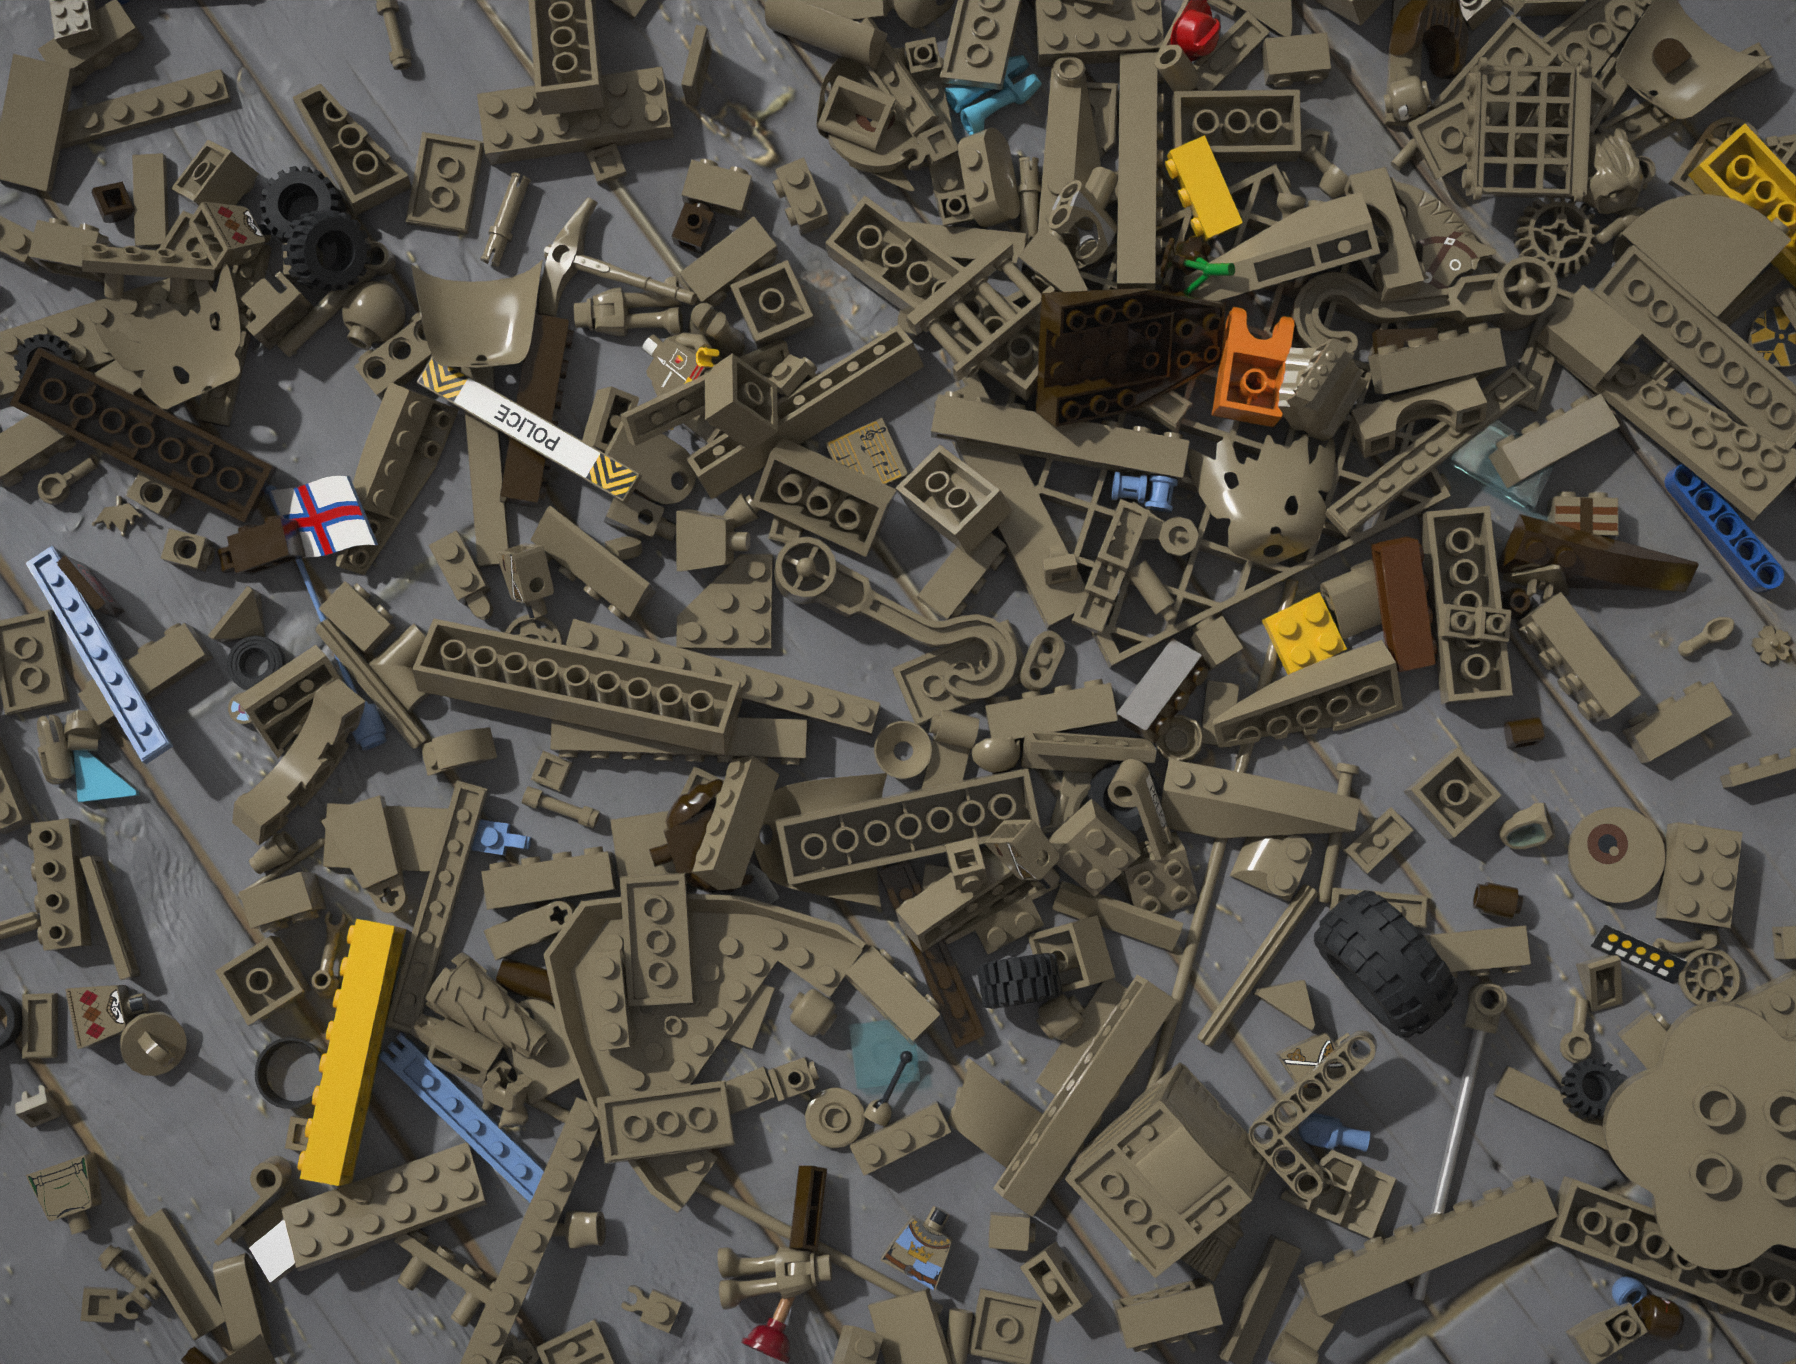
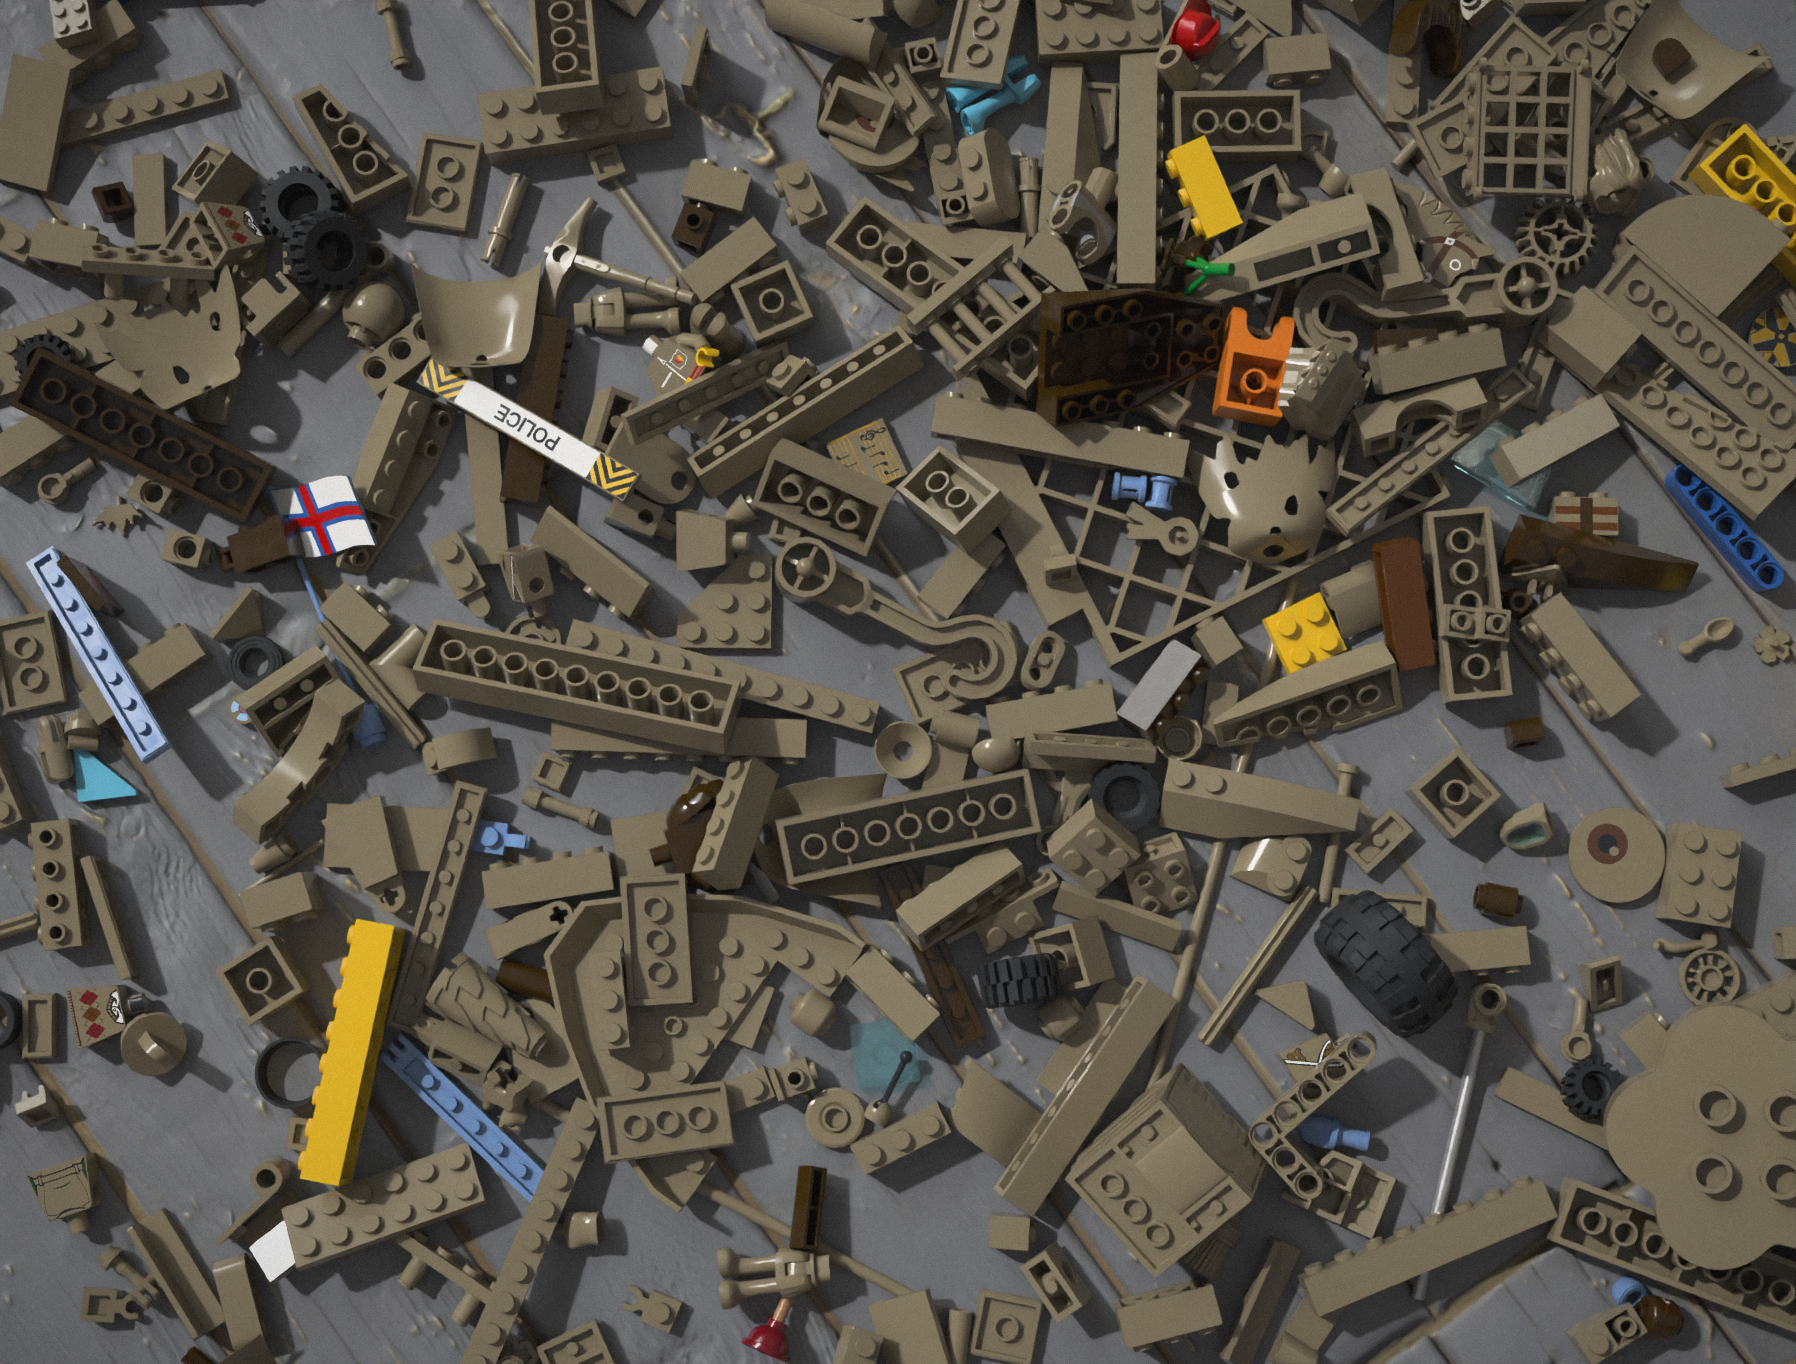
dark tan brick [312,911,348,999] -> none
dark tan tile [605,537,643,561] -> none
dark tan brick [705,354,778,450] -> none
torso [880,1205,952,1291] -> none
dark tan plate [900,122,958,170] -> none
dark tan brick [945,837,988,892] -> none
dark tan torso [984,819,1060,889] -> none
dark tan tile [1053,56,1085,87] -> none
dark tan slope [1071,499,1150,634] -> none
dark tan door [1108,759,1173,860] -> none
dark tan cylinder [1127,560,1177,622] -> none
dark tan head [1383,76,1432,121] -> none
black sticker [1590,924,1688,983] -> none
dark tan piece [1596,206,1645,244] -> none
dark tan brick [1622,680,1733,764] -> none

